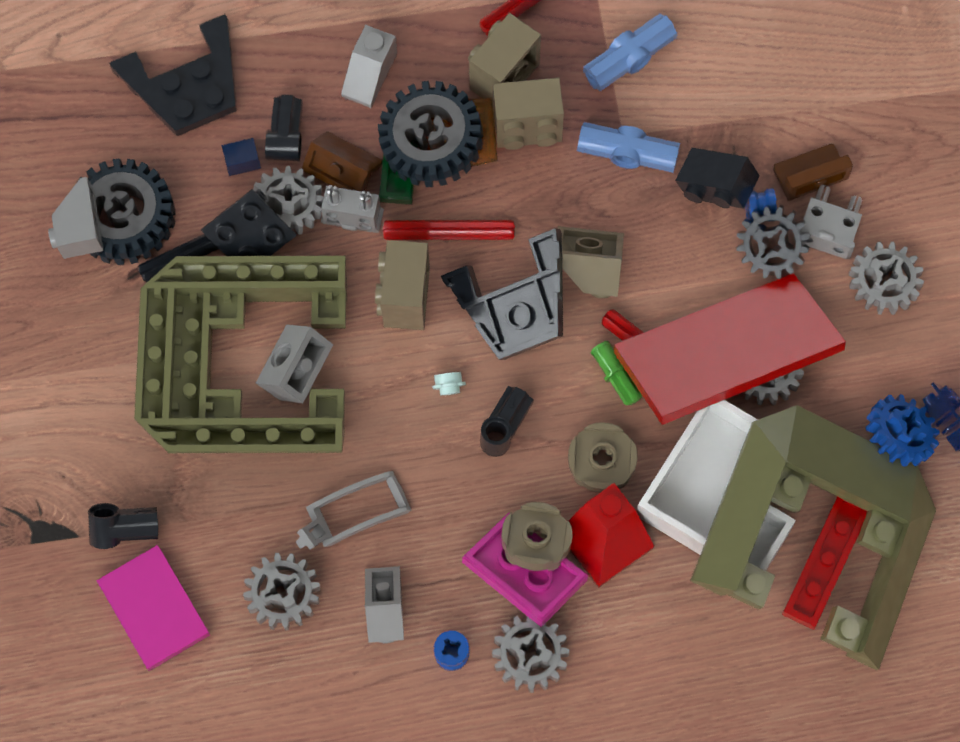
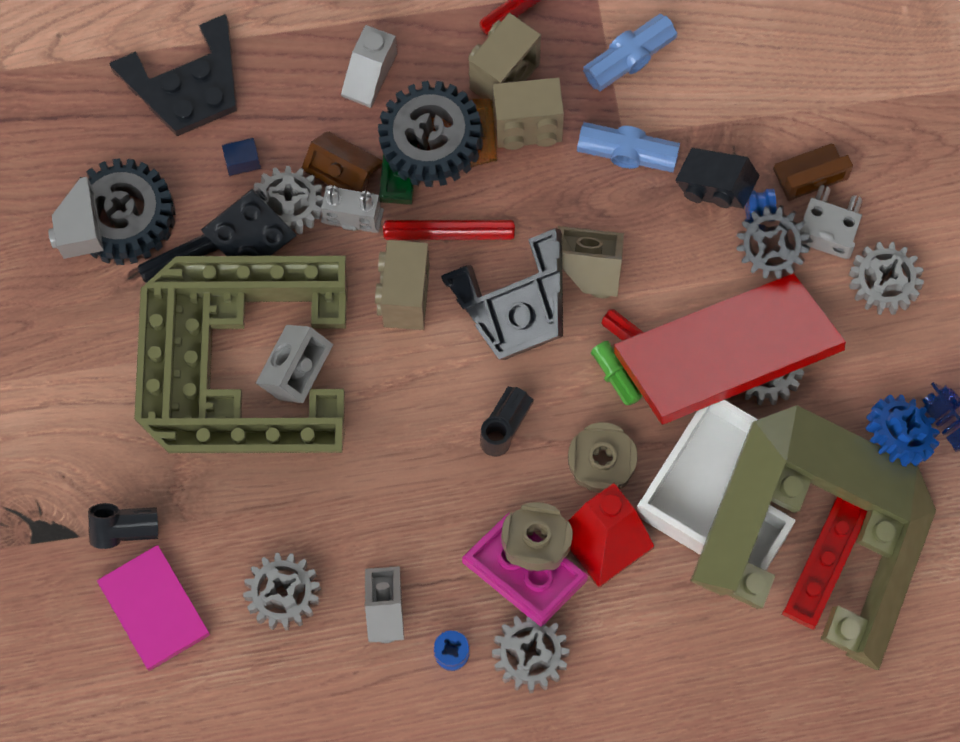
black piece [265,94,303,162] -> none
light grey sword [296,471,411,550] -> none
light aqua plate [432,372,466,396] -> none

